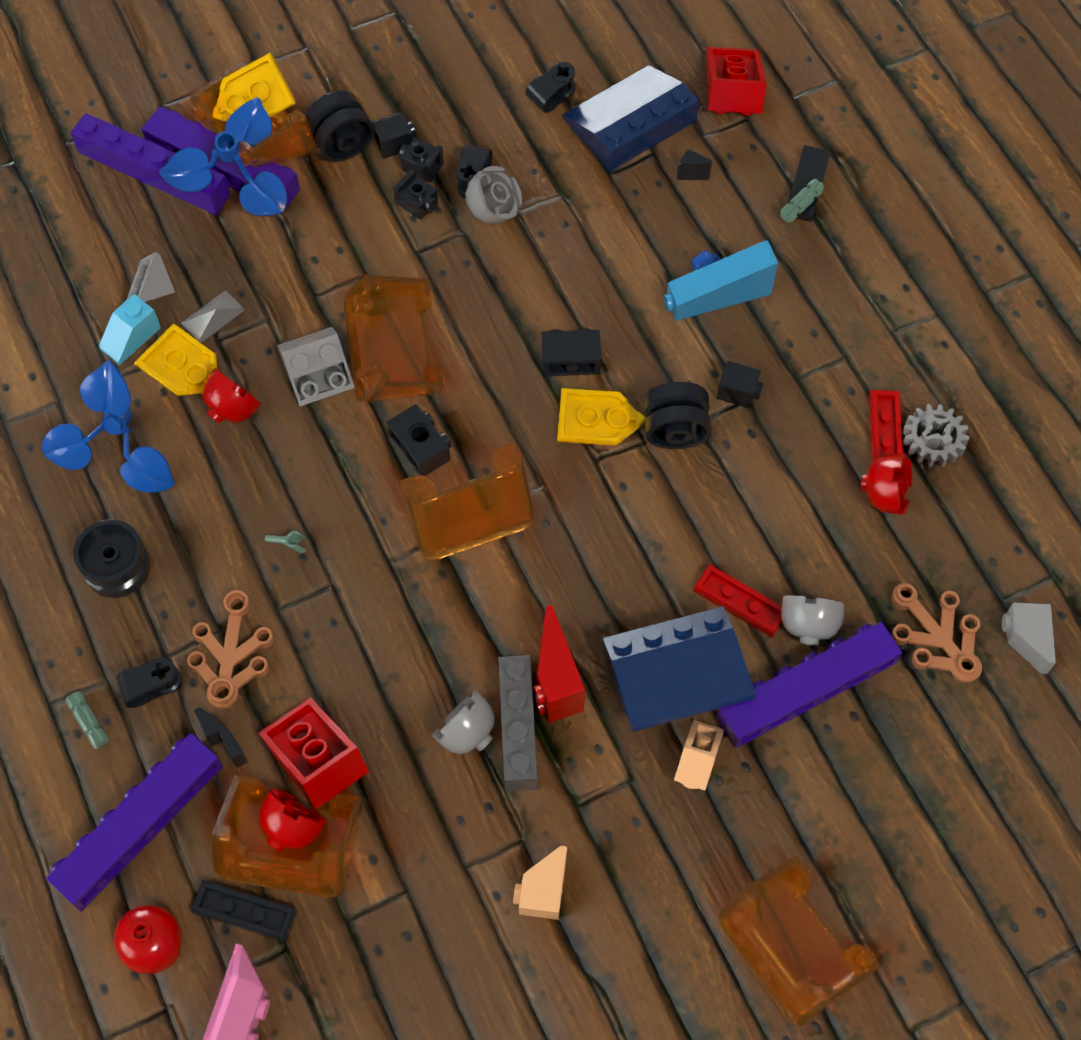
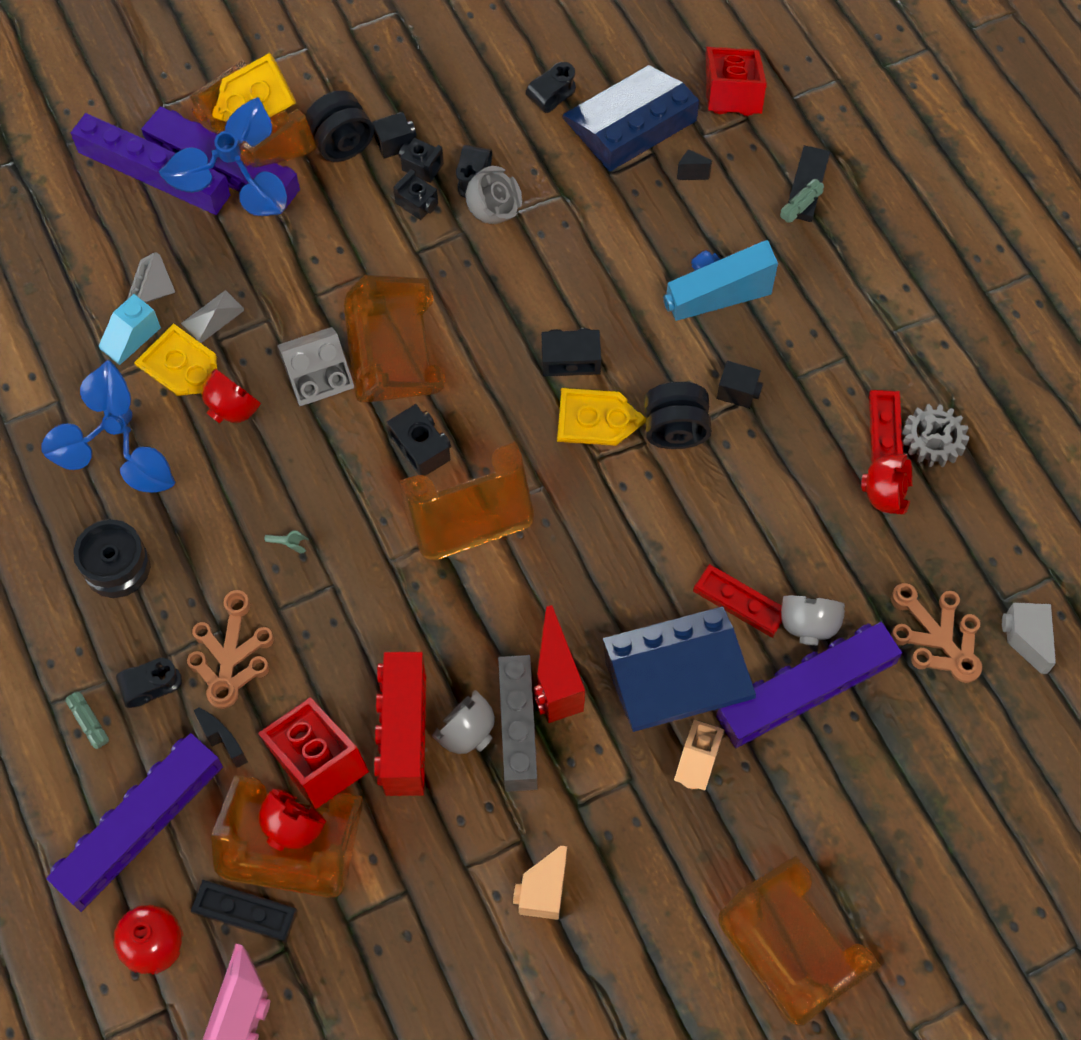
none -> red brick [374,652,427,796]

